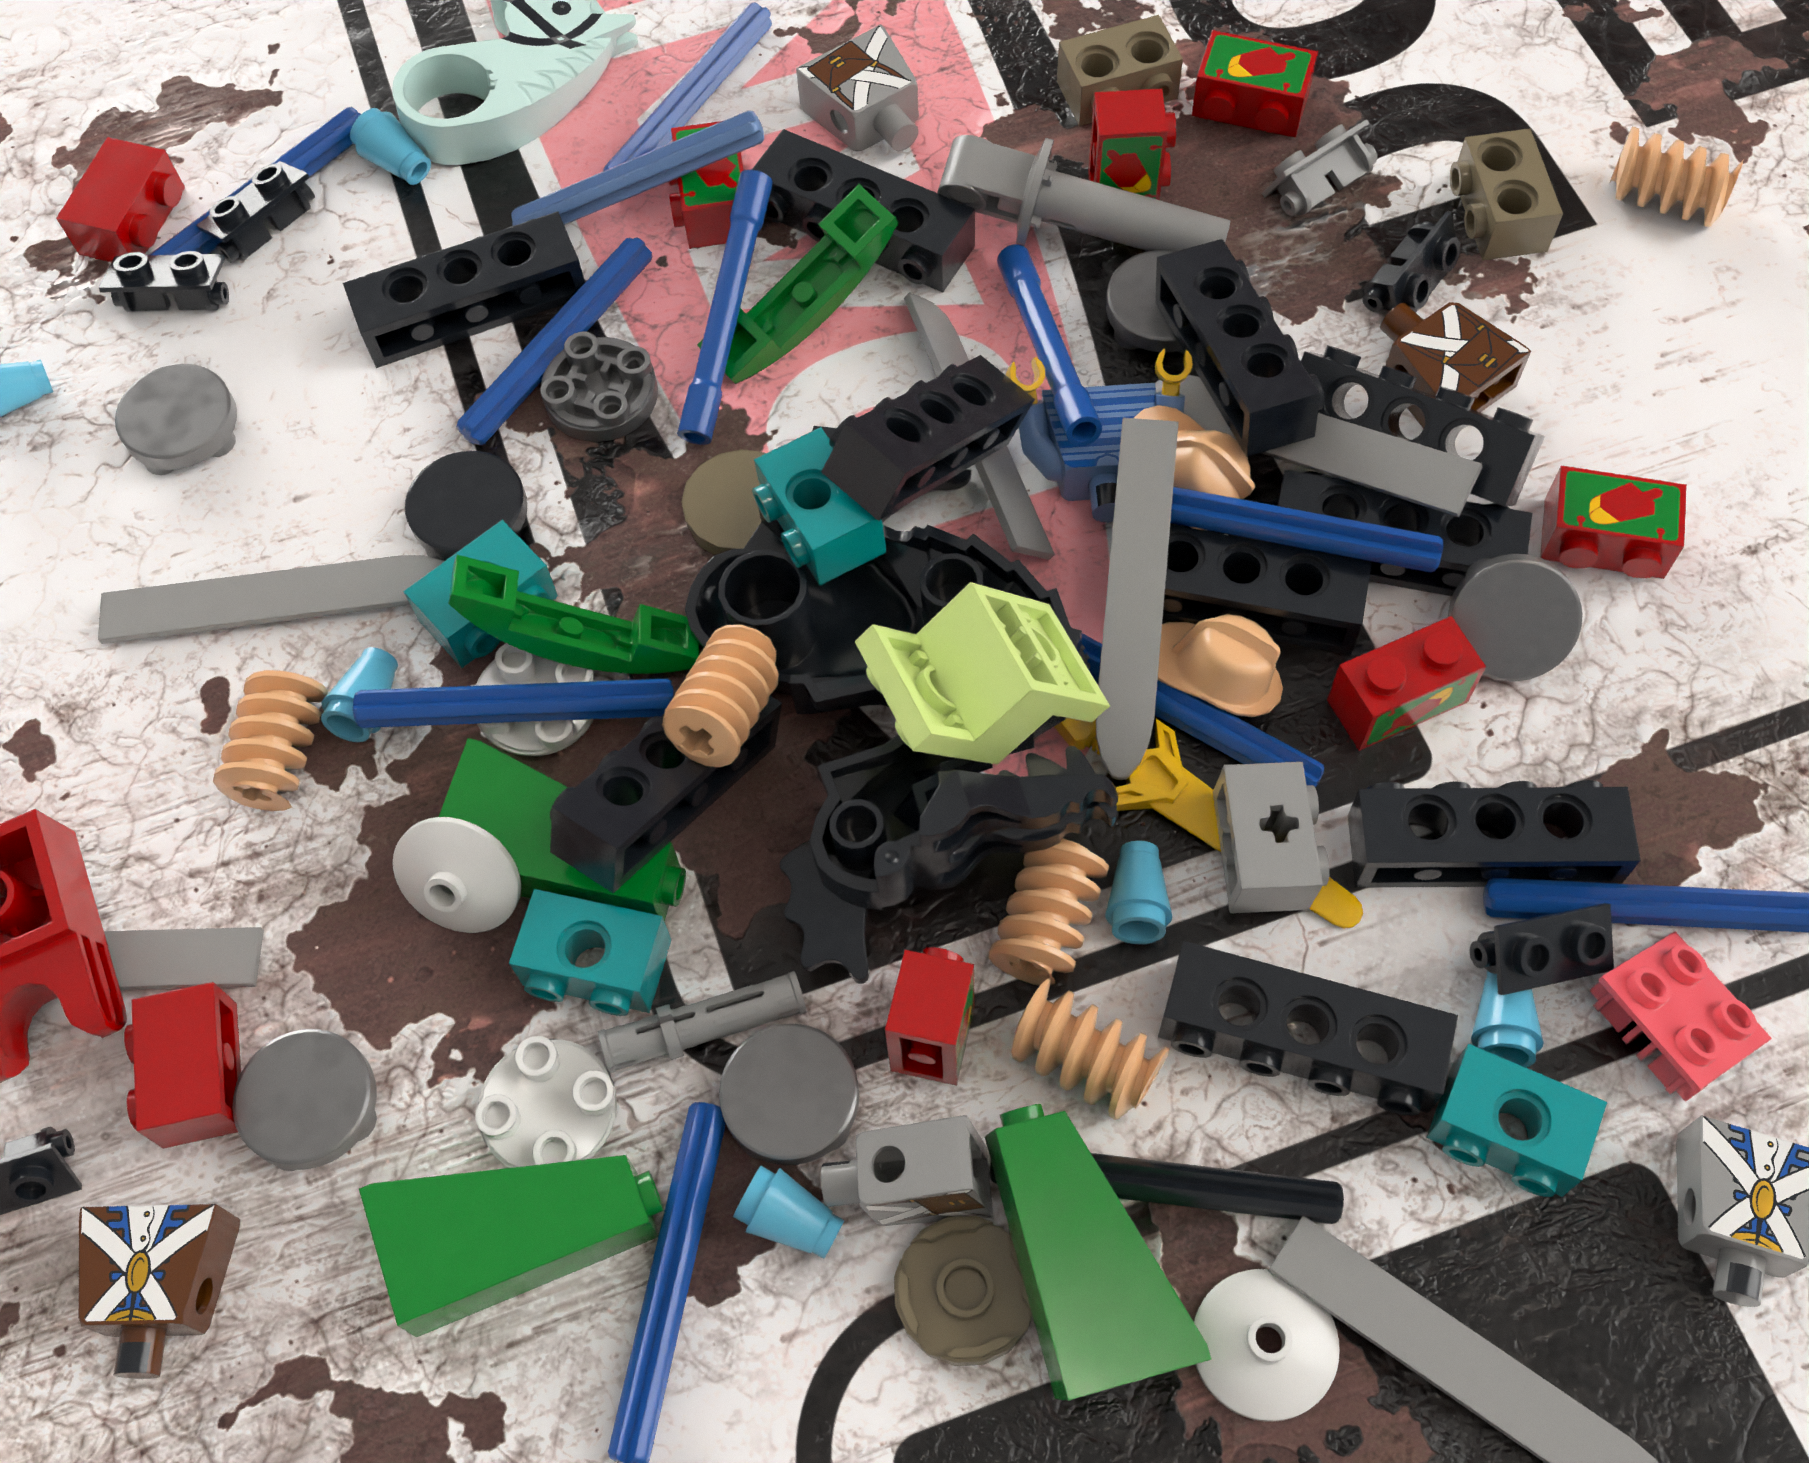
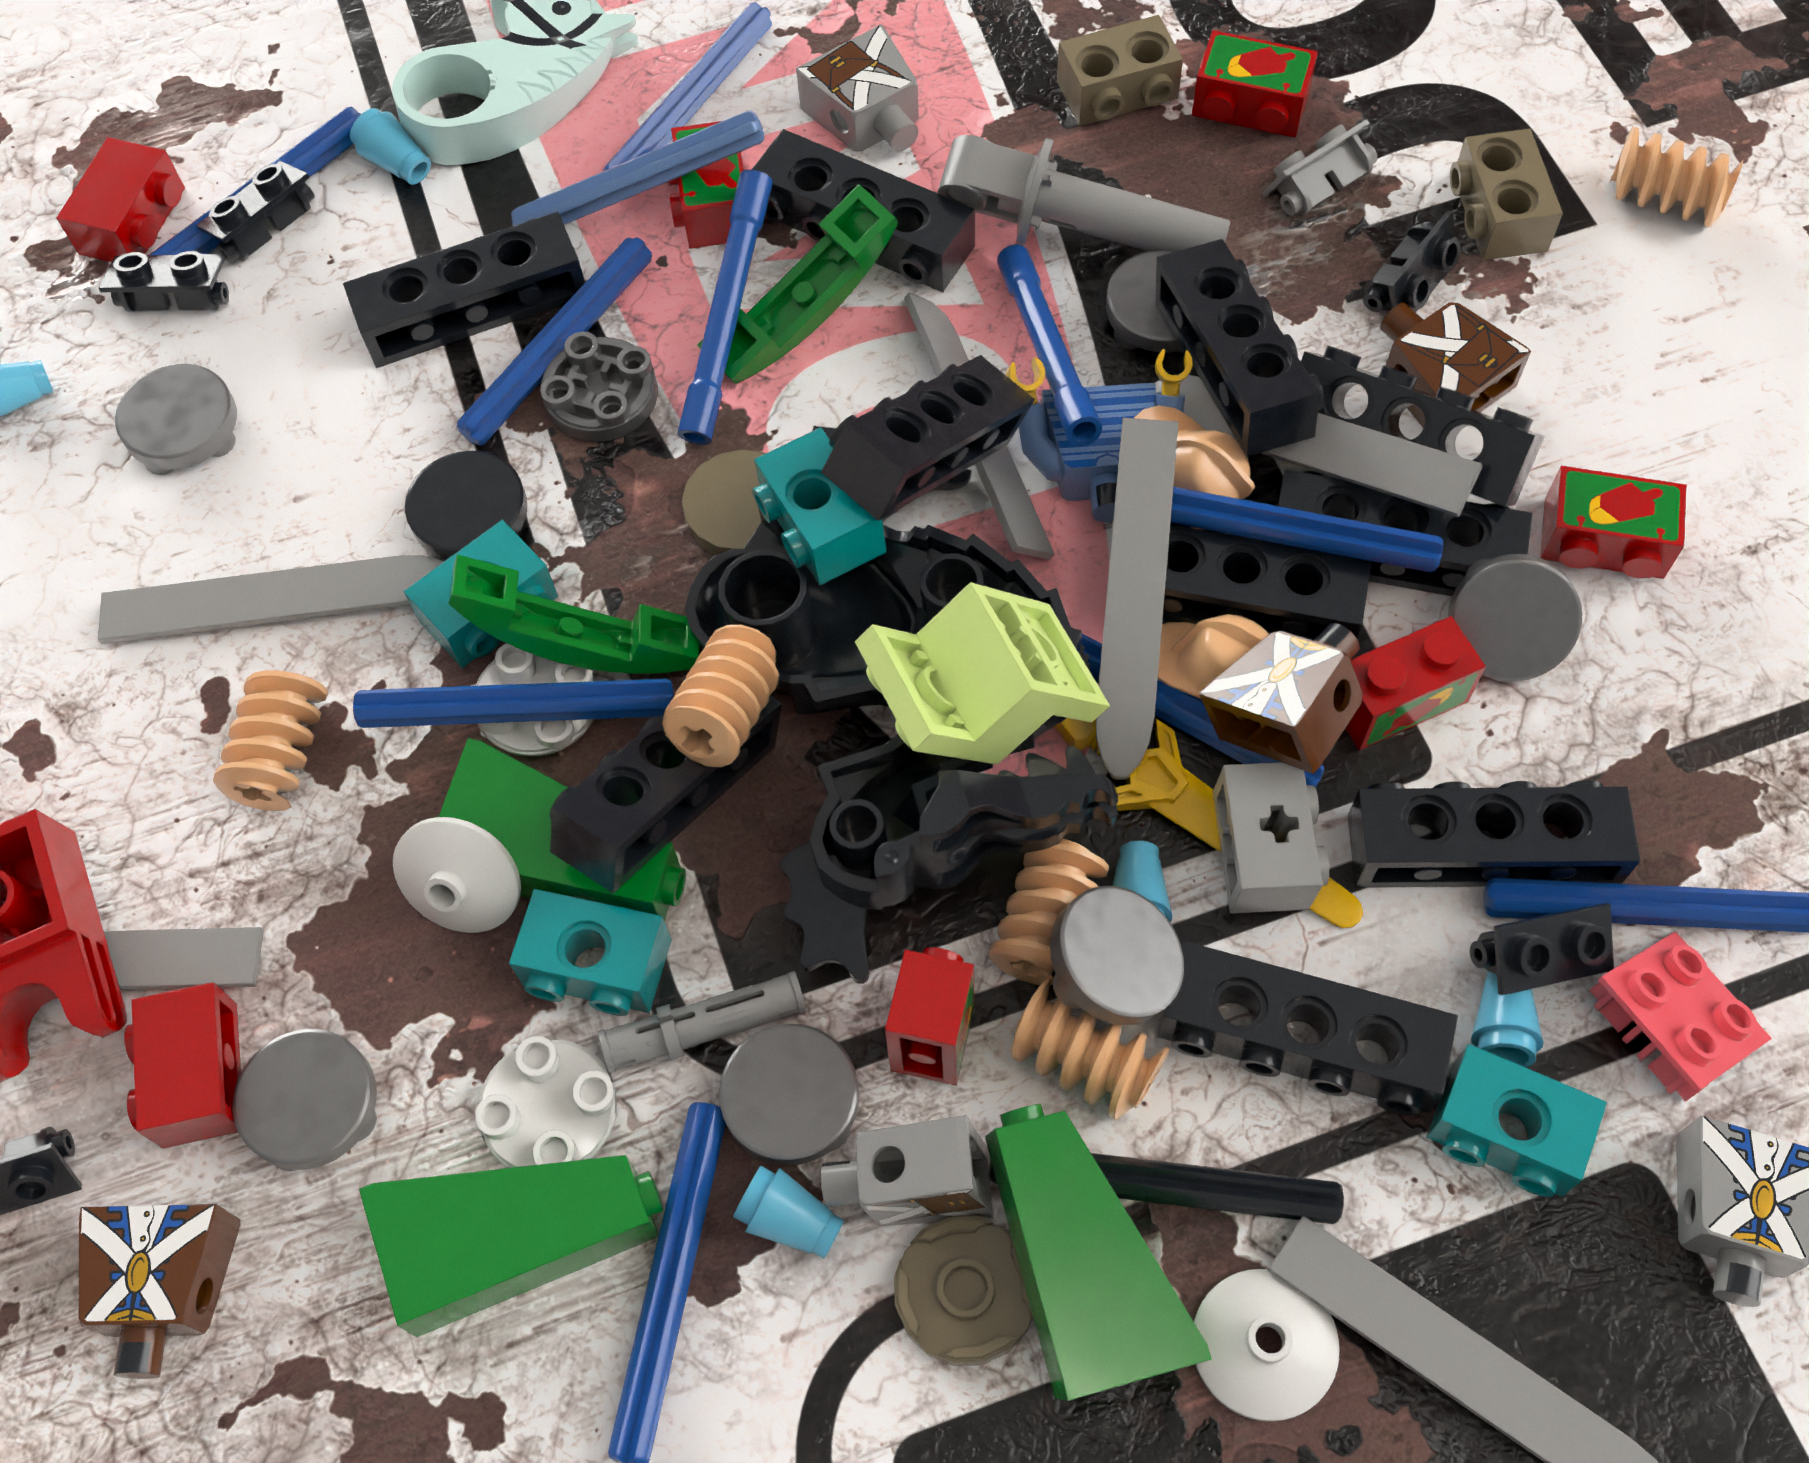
medium azure cone [321,647,398,742] -> none
red brick [1088,89,1176,200] -> none
none -> tile [1050,886,1184,1025]
none -> reddish brown torso [1199,623,1363,774]

